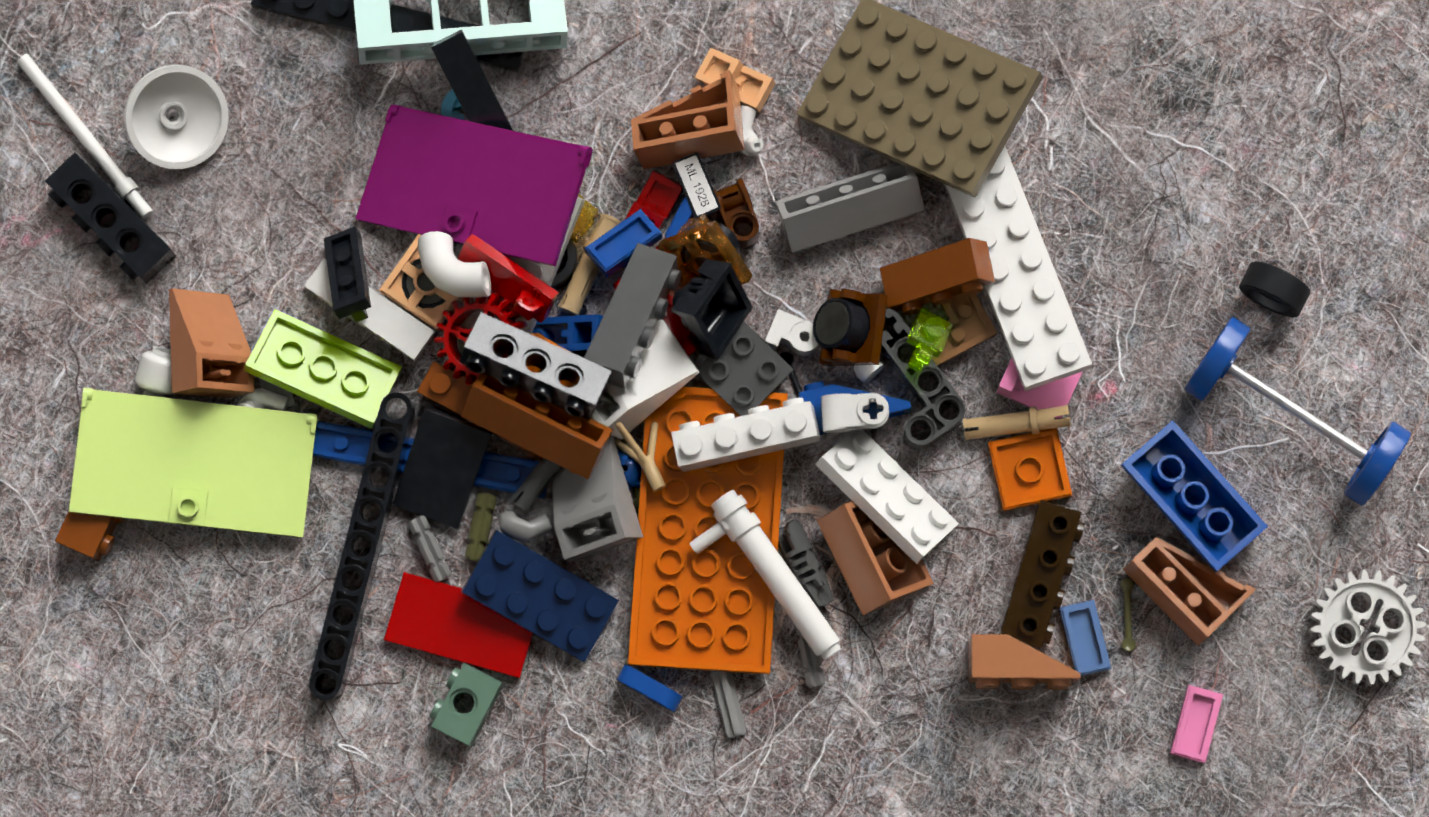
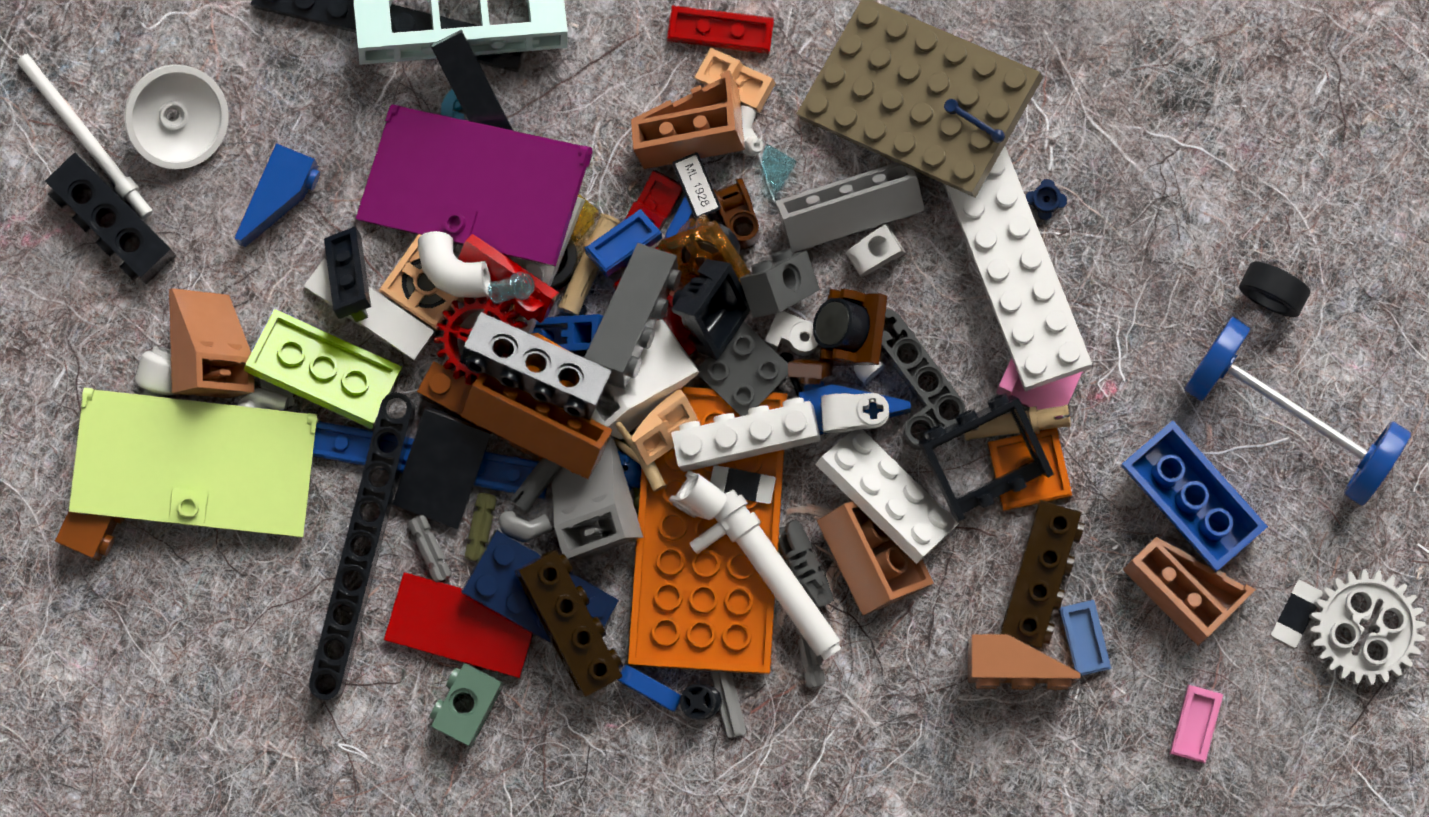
dark orange brick [880,238,995,315] -> none
clear neon green plate [906,308,953,373] -> none
medium nougat plate [919,293,997,366] -> none
olive hinge [1120,578,1136,652] -> none
none -> blue slope [234,143,320,247]
none -> clear light blue pin [488,271,535,304]
none -> dark brown brick [514,550,623,697]
none -> light nougat slope [631,388,698,465]
none -> red tile [667,5,774,54]
none -> white piece [669,470,727,520]
none -> black wheel [680,684,722,720]
none -> sticker [710,465,776,504]
none -> dark grey brick [739,249,820,318]
none -> clear light blue tile [762,144,797,193]
none -> reddish brown plate [788,359,833,384]
none -> white leg [846,224,906,277]
none -> black window [917,393,1054,521]
none -> dark blue hinge [944,99,1005,143]
none -> dark blue plate [1026,179,1067,220]
none -> sticker [1271,580,1323,648]

